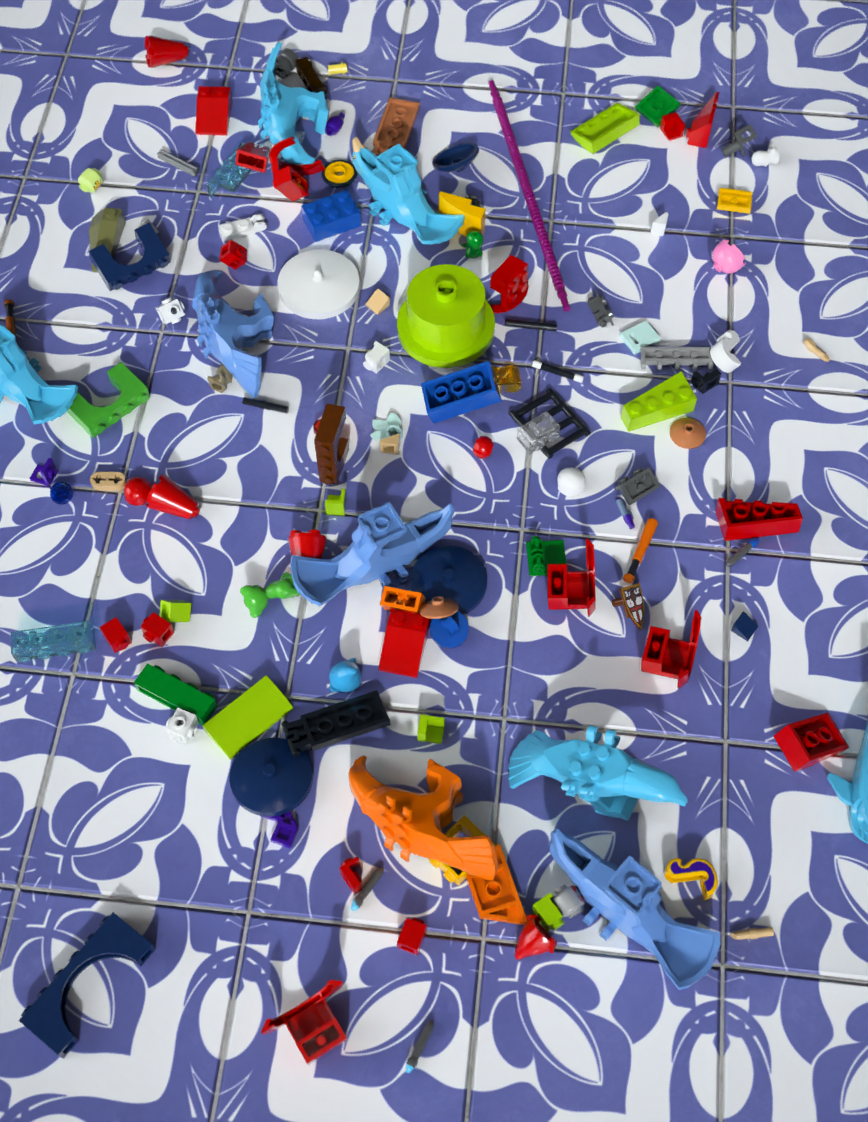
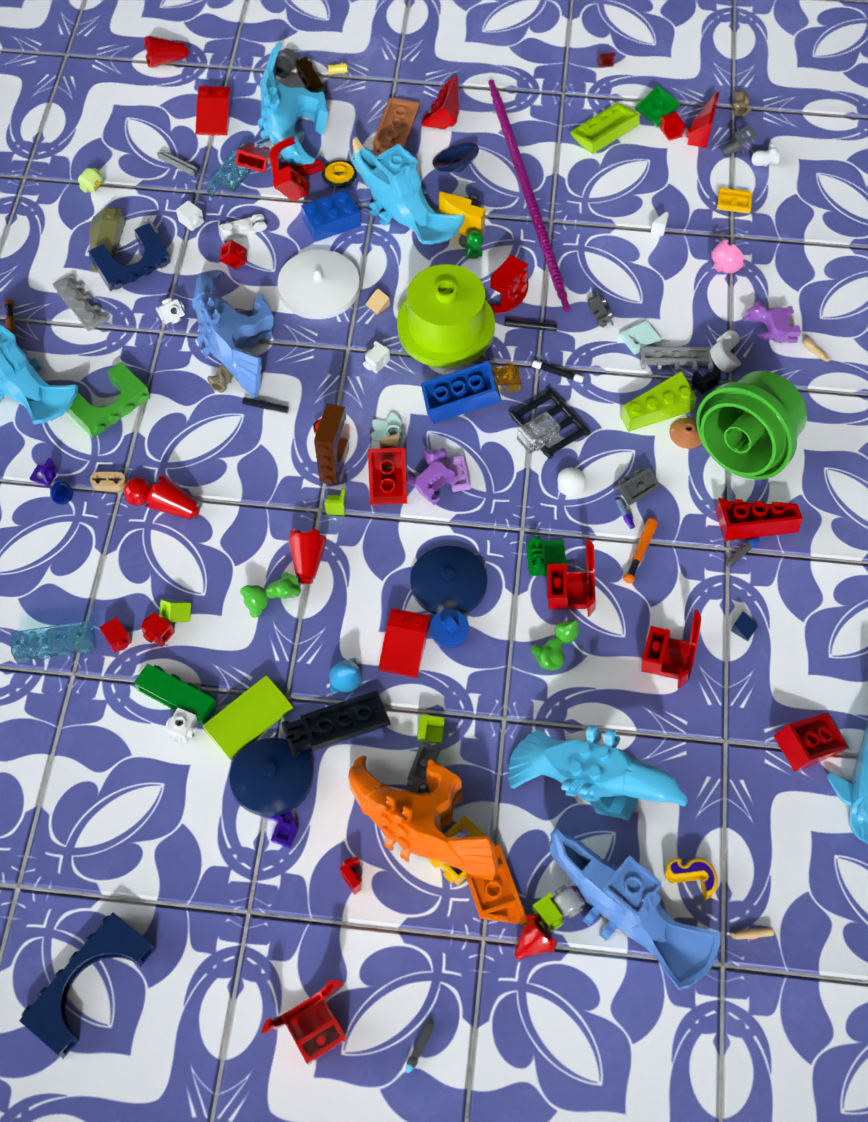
medium blue animal [290,502,455,606] -> none
dark purple plant [325,113,345,136] -> none
dark grey piece [350,867,384,911] -> none
orange brick [380,586,426,613] -> none
red brick [397,917,427,956] -> none
nougat dish [419,596,459,619] -> none
red piece [473,436,494,459] -> none
shield [612,583,644,630] -> none
none -> light grey hinge [53,274,108,331]
none -> white brick [176,201,204,231]
none -> red slope [368,448,407,505]
none -> medium lavender animal [407,448,459,505]
none -> dark grey hinge [407,742,441,793]
none -> red wedge [421,76,459,130]
none -> lavender plate [446,455,471,492]
none -> bright green animal [530,620,580,671]
none -> clear red slope [597,53,615,68]
none -> bright green piece [696,371,807,480]
none -> dark tan animal [730,91,751,117]
none -> medium lavender animal [743,302,801,343]

